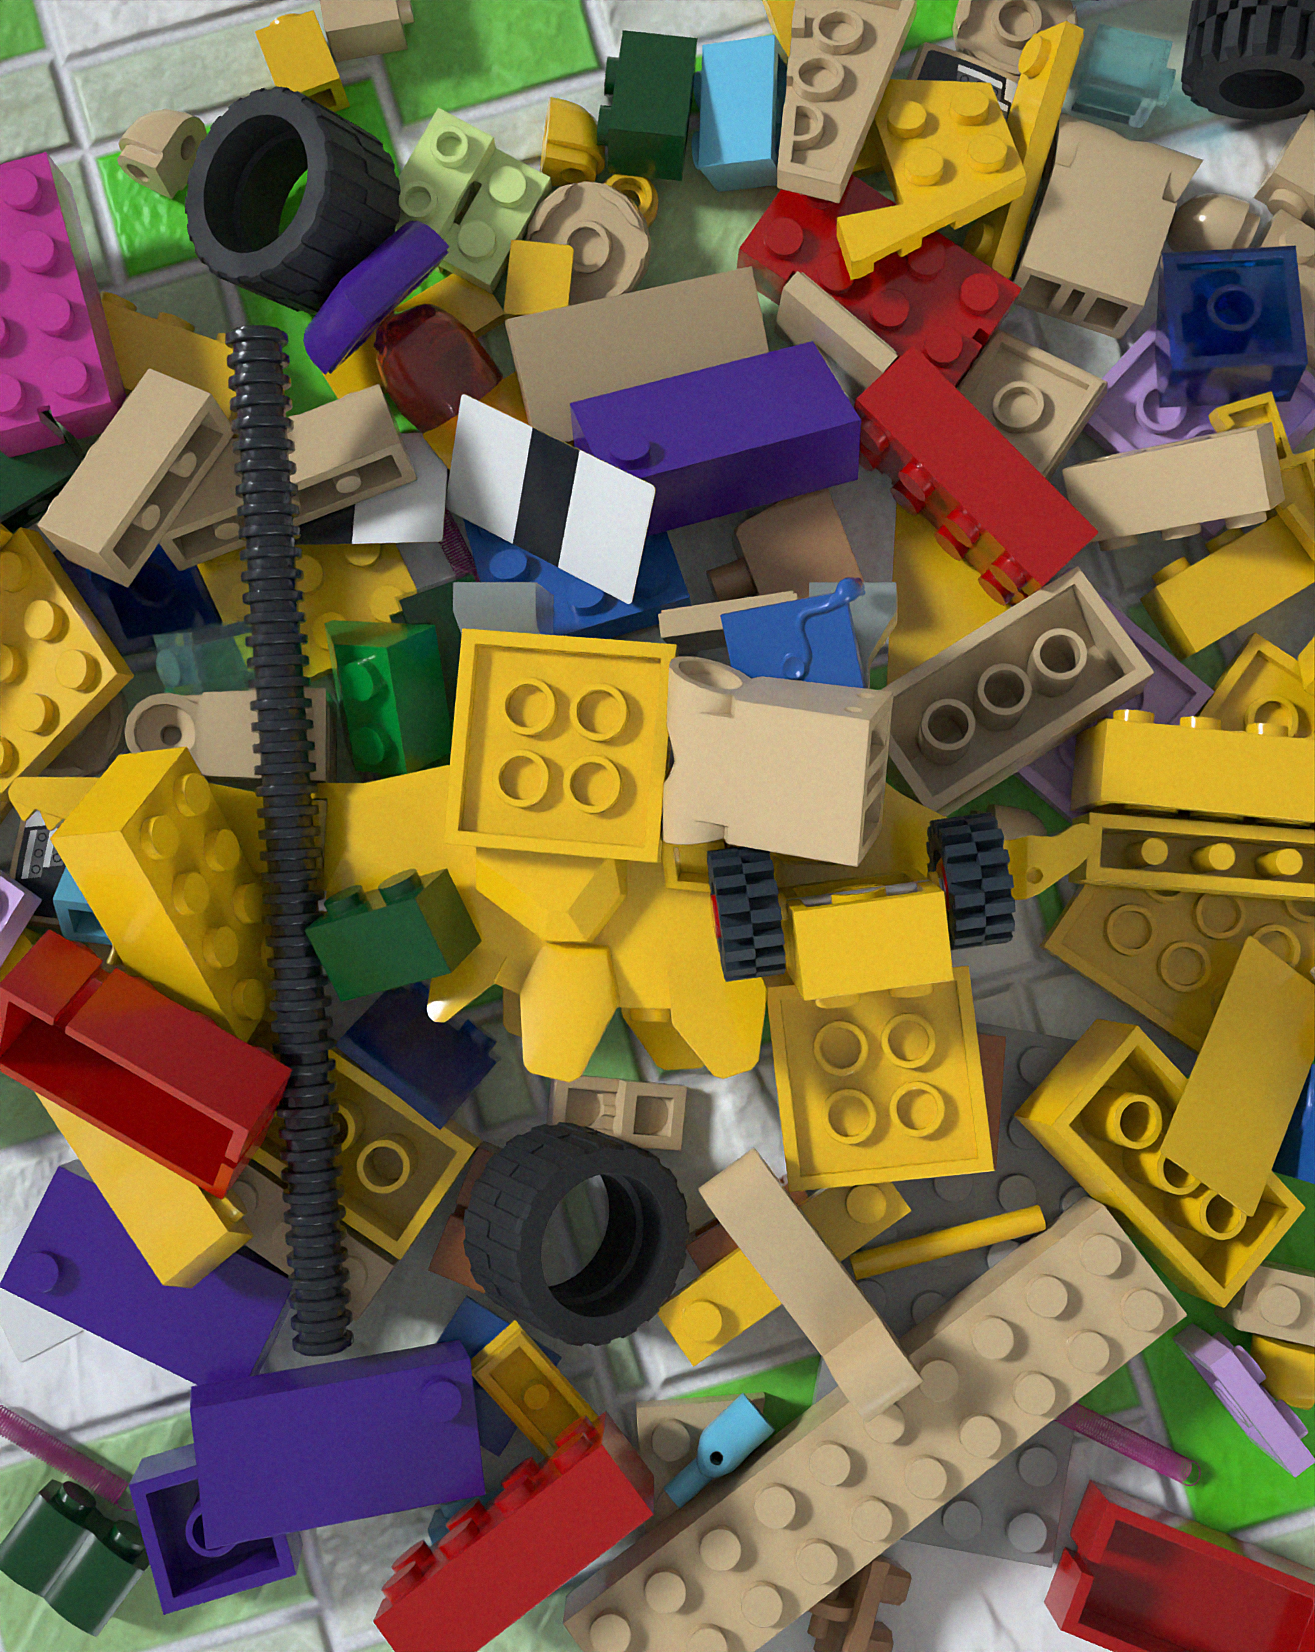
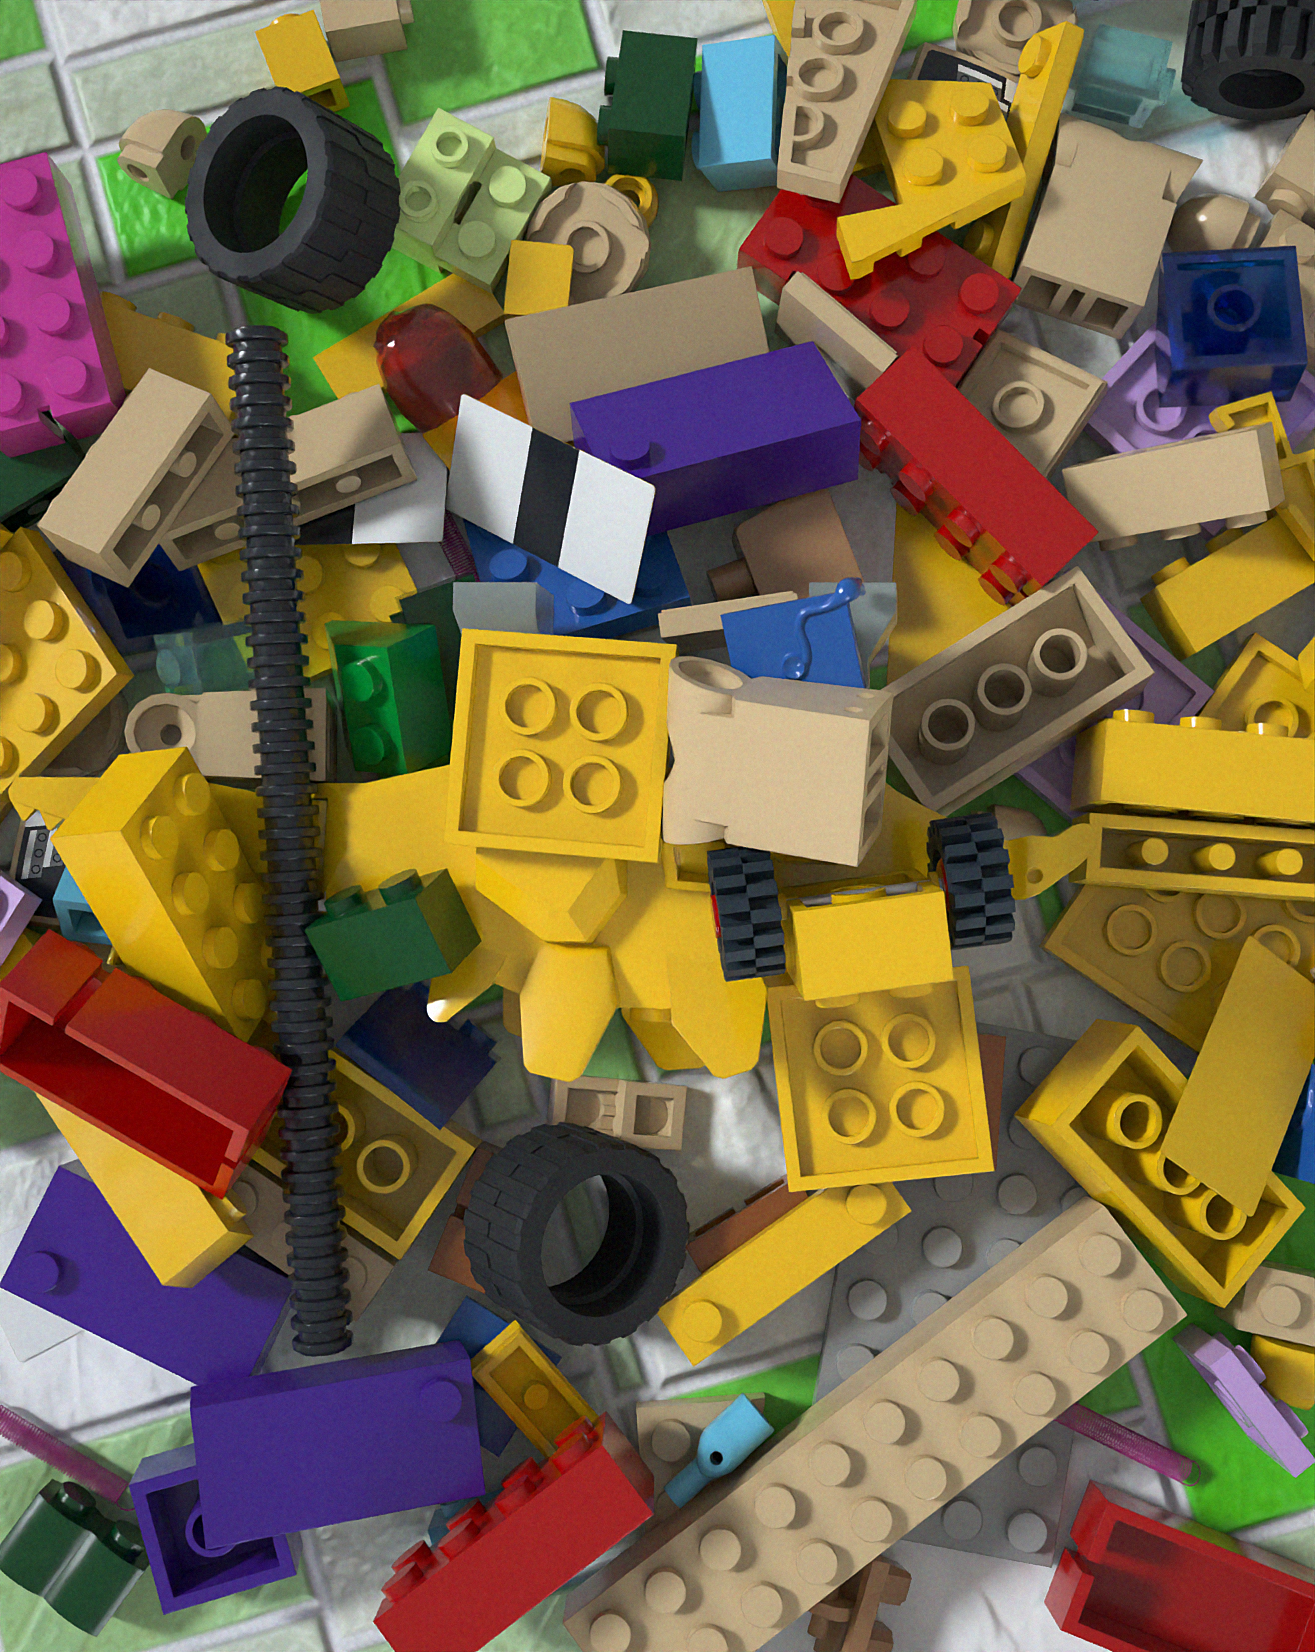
dark purple brick [303,220,450,375] -> none
tan beam [698,1147,924,1423] -> none
yellow bar [849,1204,1046,1281] -> none

